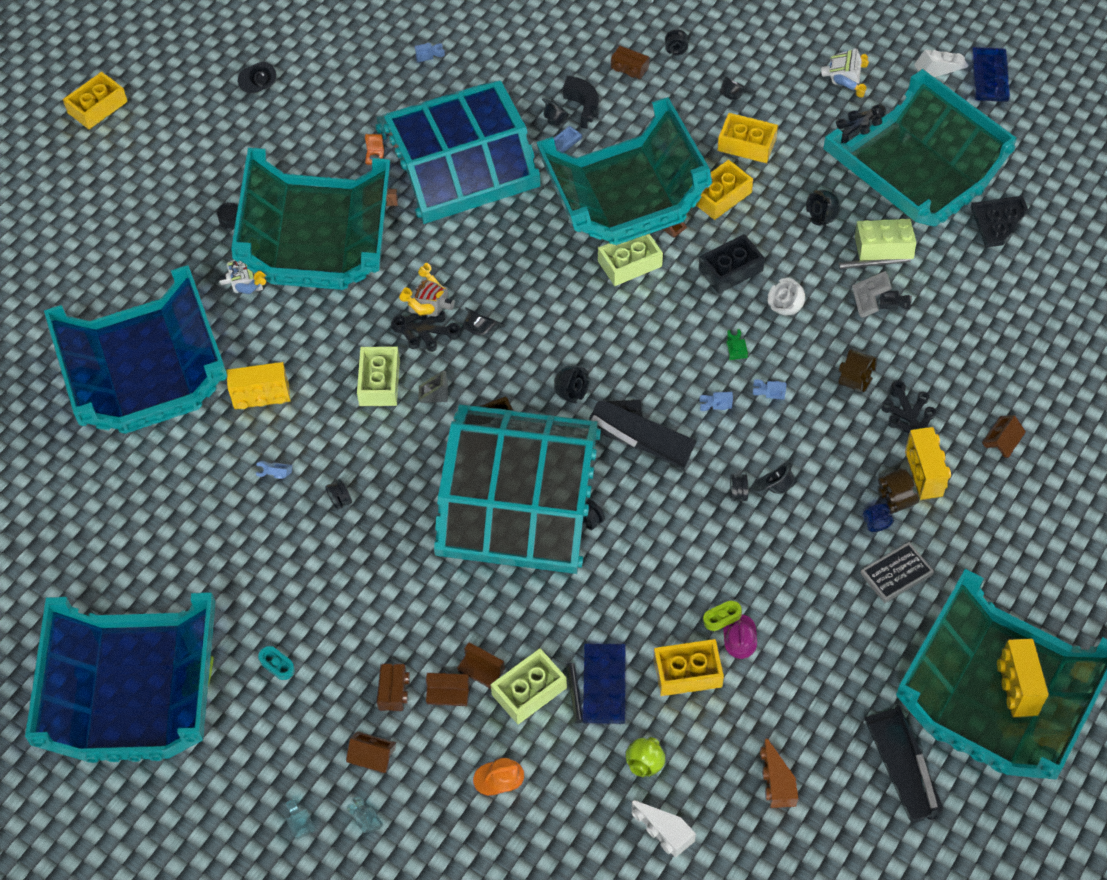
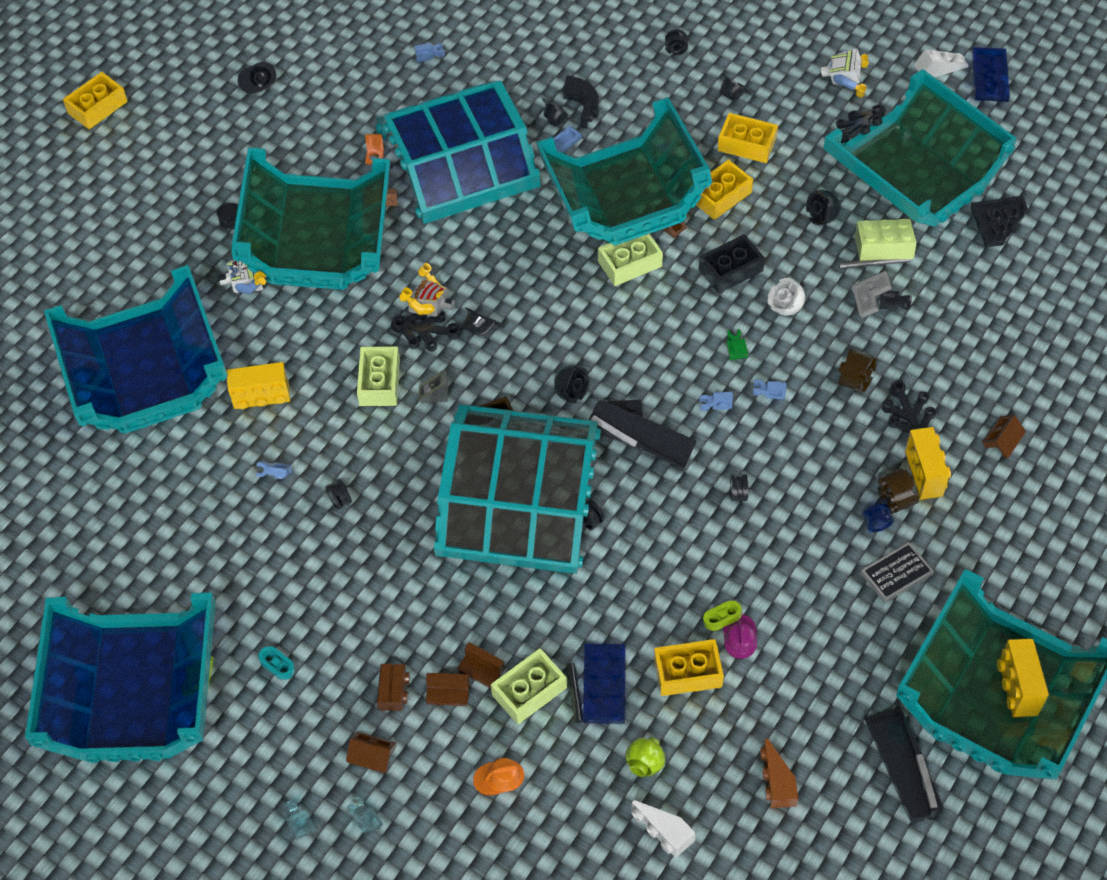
reddish brown brick [611,45,650,80] -> none
black piece [752,462,797,494] -> none

